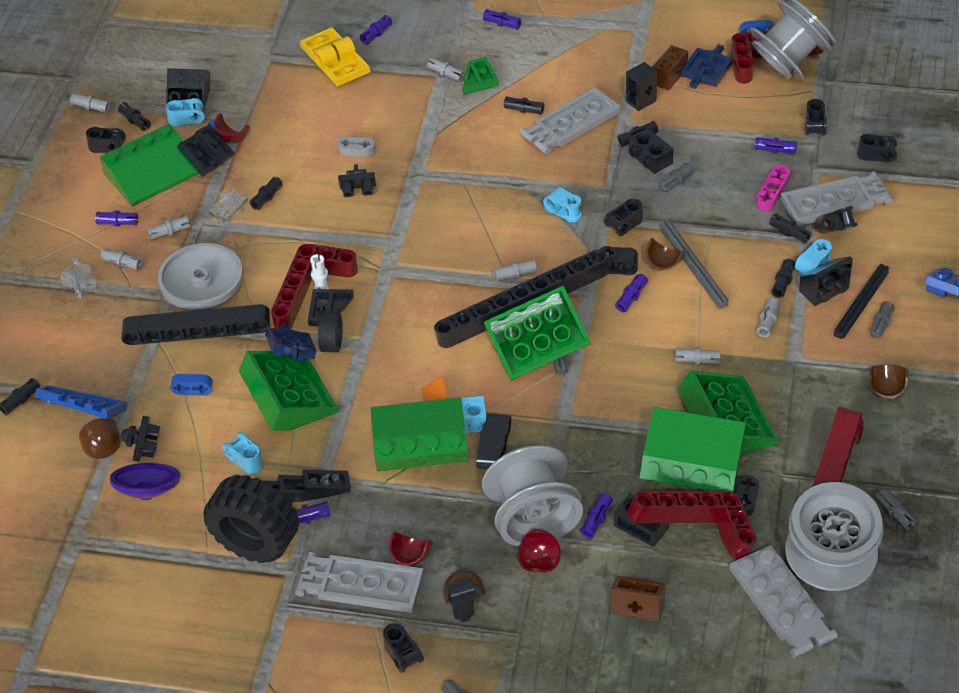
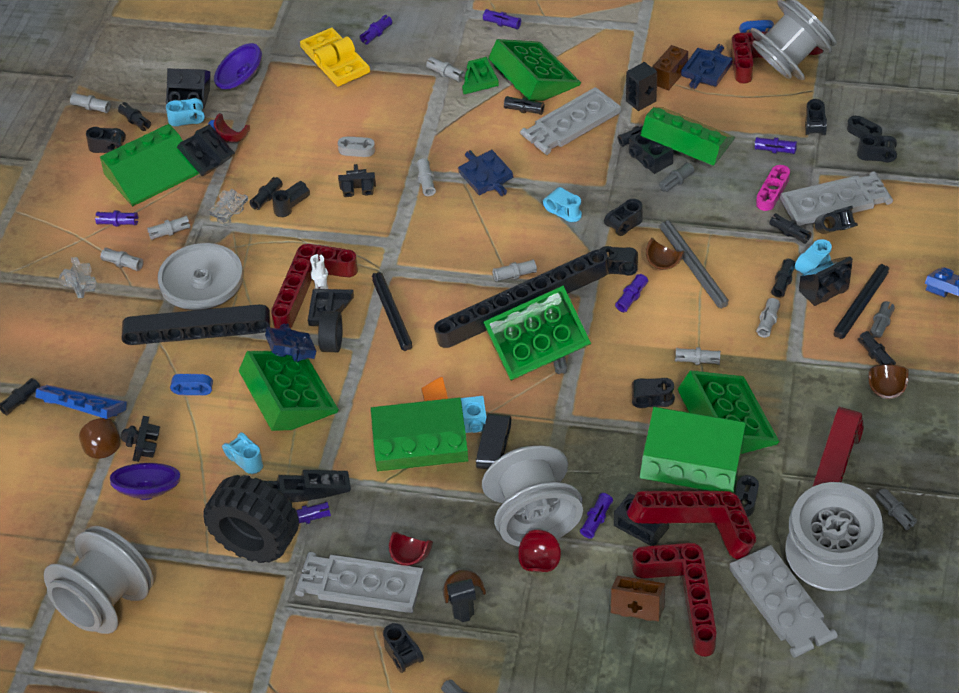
none -> light grey wheel [43,526,153,634]
none -> dark purple dish [214,43,262,89]
none -> black piece [272,181,310,217]
none -> black axle [372,272,413,351]
none -> light grey pin [417,158,436,196]
none -> dark blue plate [458,149,514,196]
none -> green slope [488,39,581,101]
none -> black piece [631,378,675,409]
none -> dark red beam [632,543,717,657]
none -> green slope [640,107,735,166]
none -> black beam [847,115,882,138]
none -> black pin [858,331,896,365]

